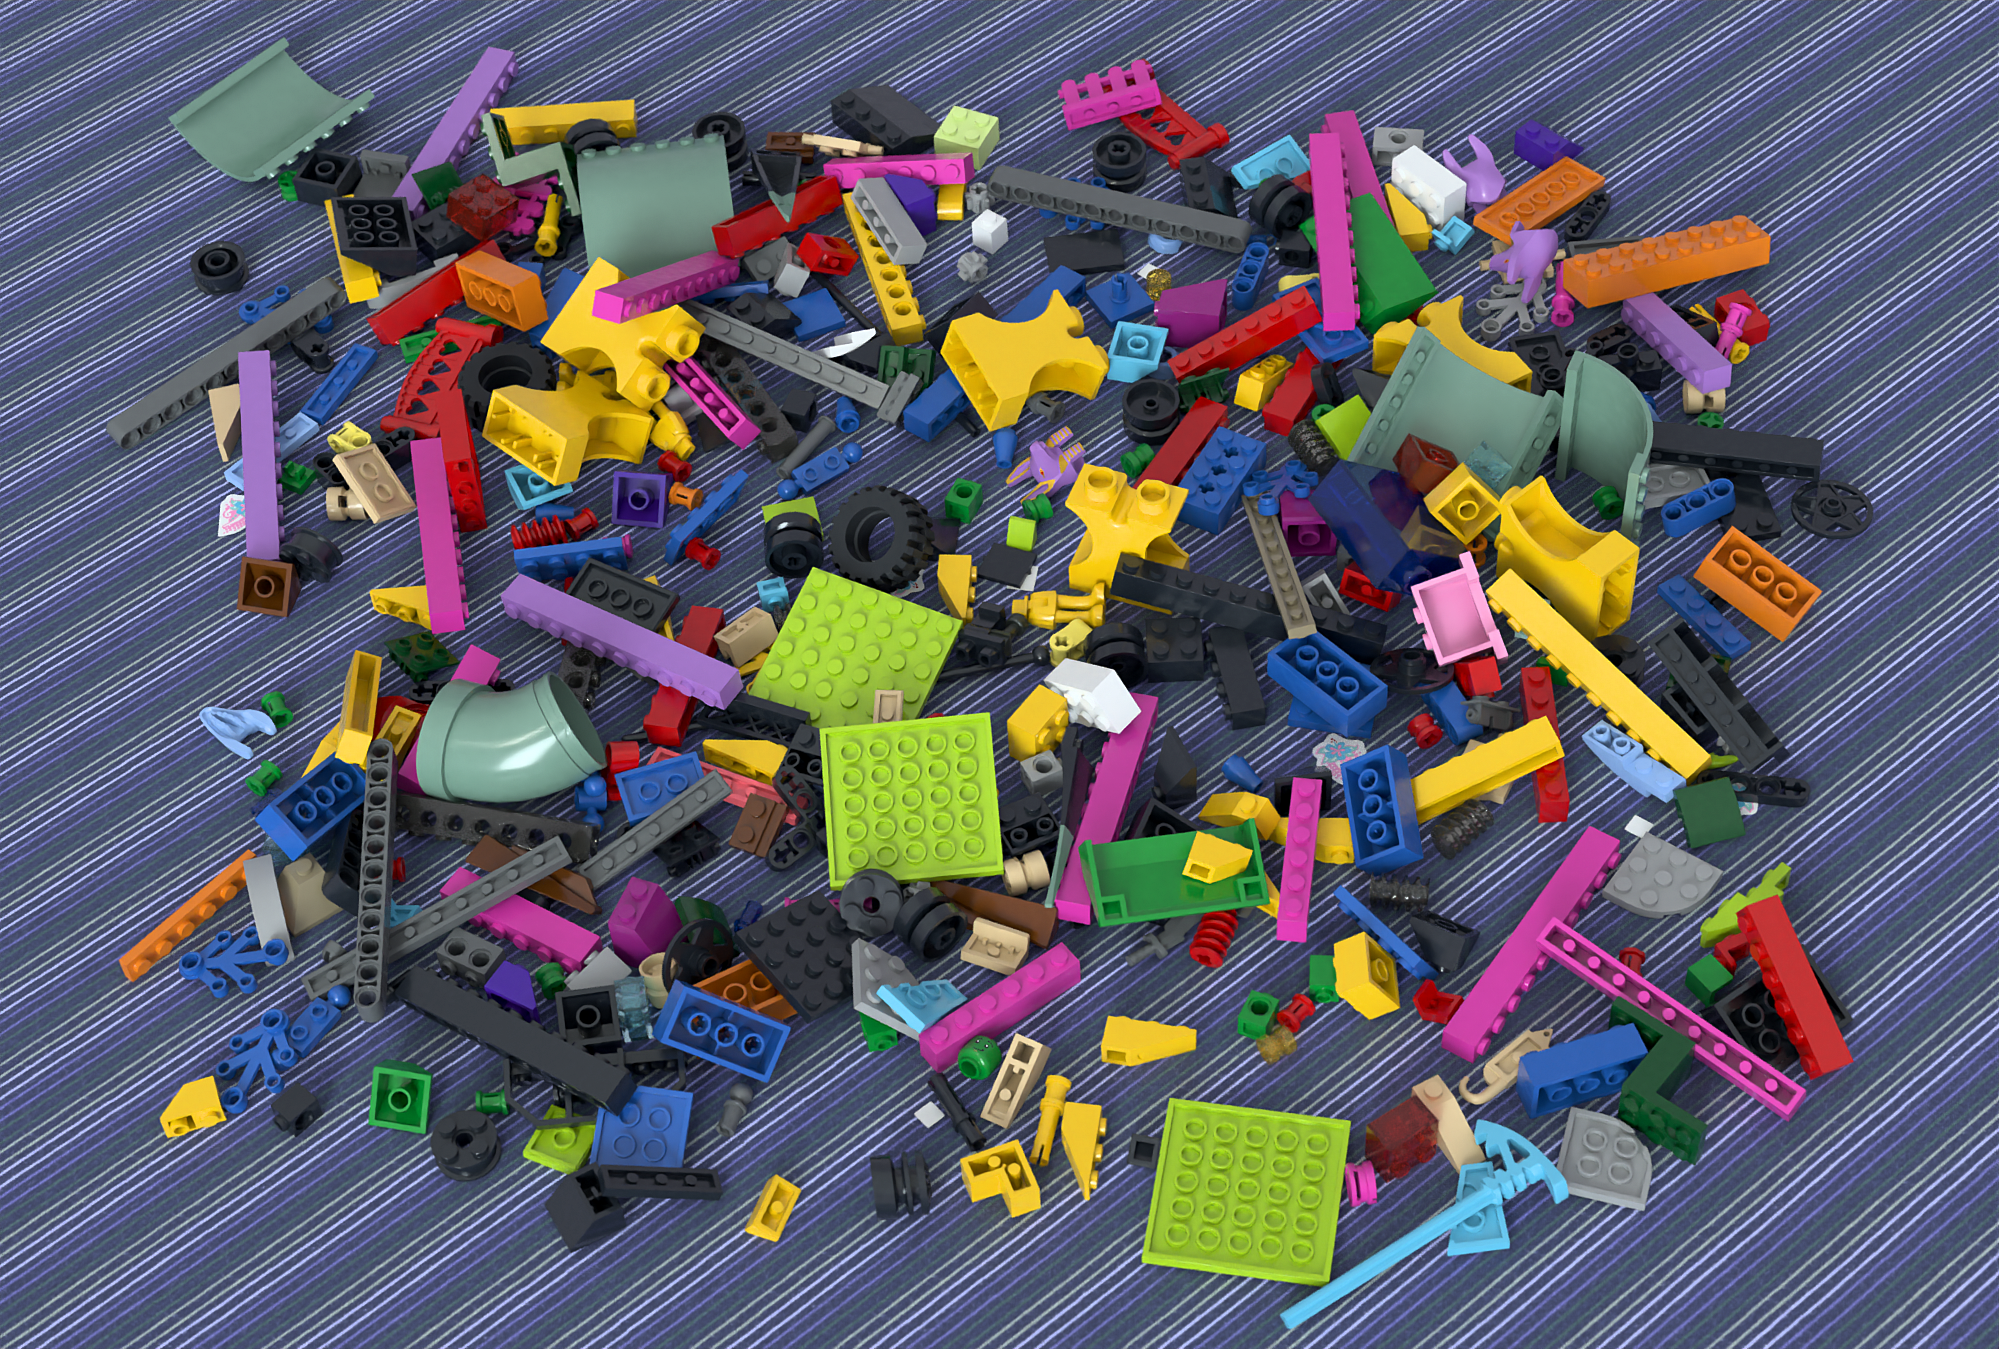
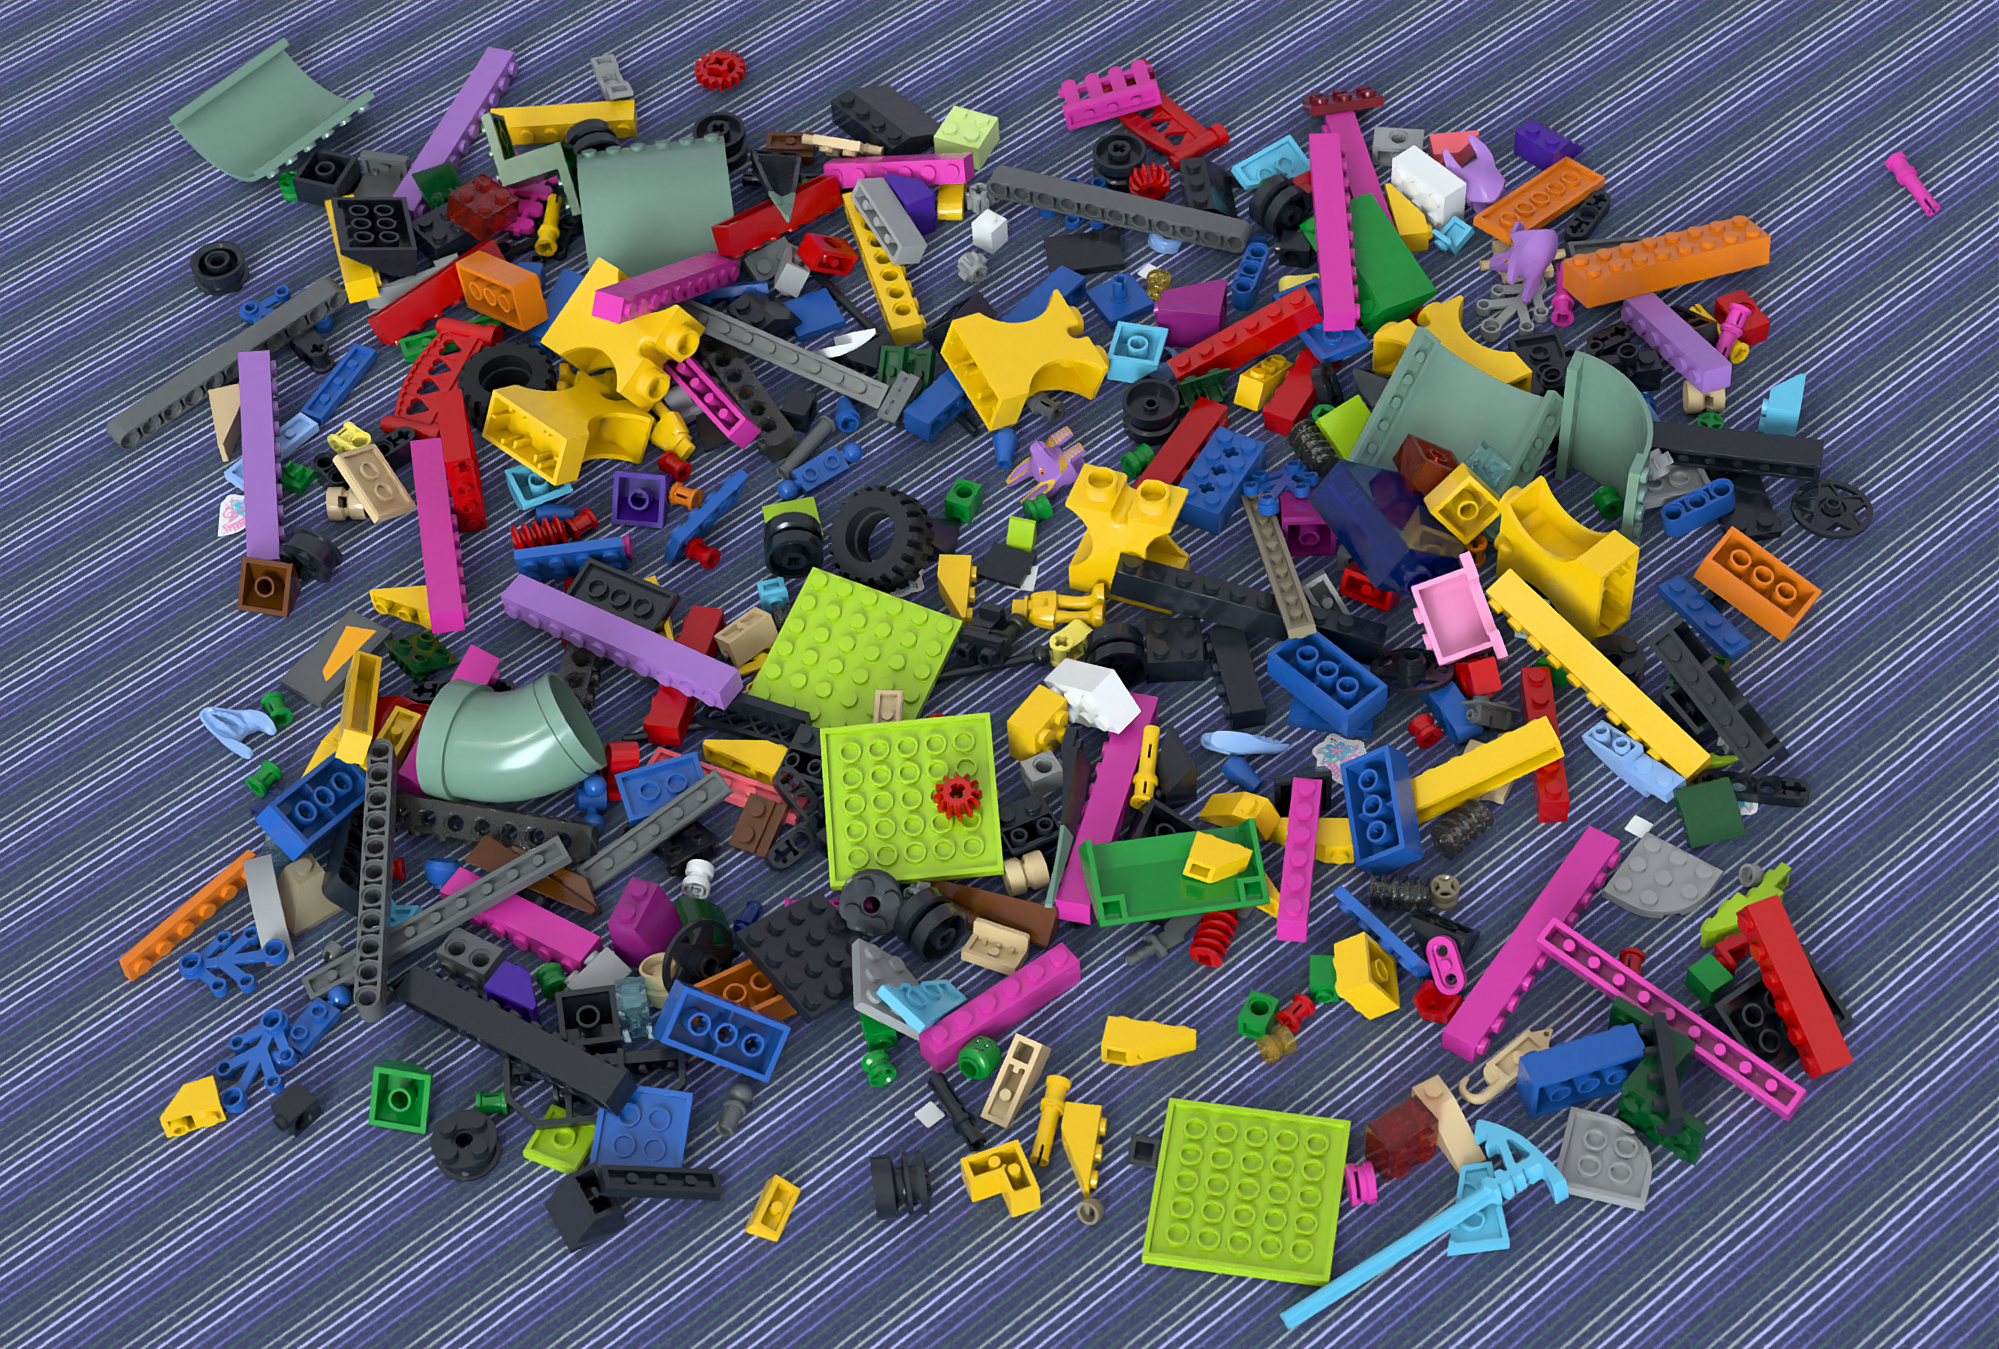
none -> dark grey tile [279,609,393,709]
none -> blue cone [424,858,463,889]
none -> light grey slope [590,54,634,101]
none -> white wheel [681,859,715,899]
none -> red gear [694,49,747,92]
none -> green wheel [861,1049,897,1087]
none -> red gear [933,771,983,822]
none -> dark tan hinge [1077,1198,1104,1225]
none -> red gear [1129,162,1171,200]
none -> yellow pin [1130,725,1160,809]
none -> light blue animal [1200,731,1290,755]
none -> dark red plate [1302,85,1384,117]
none -> dark pink plate [1426,935,1467,995]
none -> coral slope [1428,130,1479,167]
none -> dark tan wheel [1430,874,1460,911]
none -> black hinge [1639,1012,1684,1135]
none -> light grey gear [1649,448,1674,481]
none -> light grey hinge [1739,864,1765,887]
none -> medium azure slope [1758,374,1806,437]
none -> dark pink pin [1885,152,1941,216]

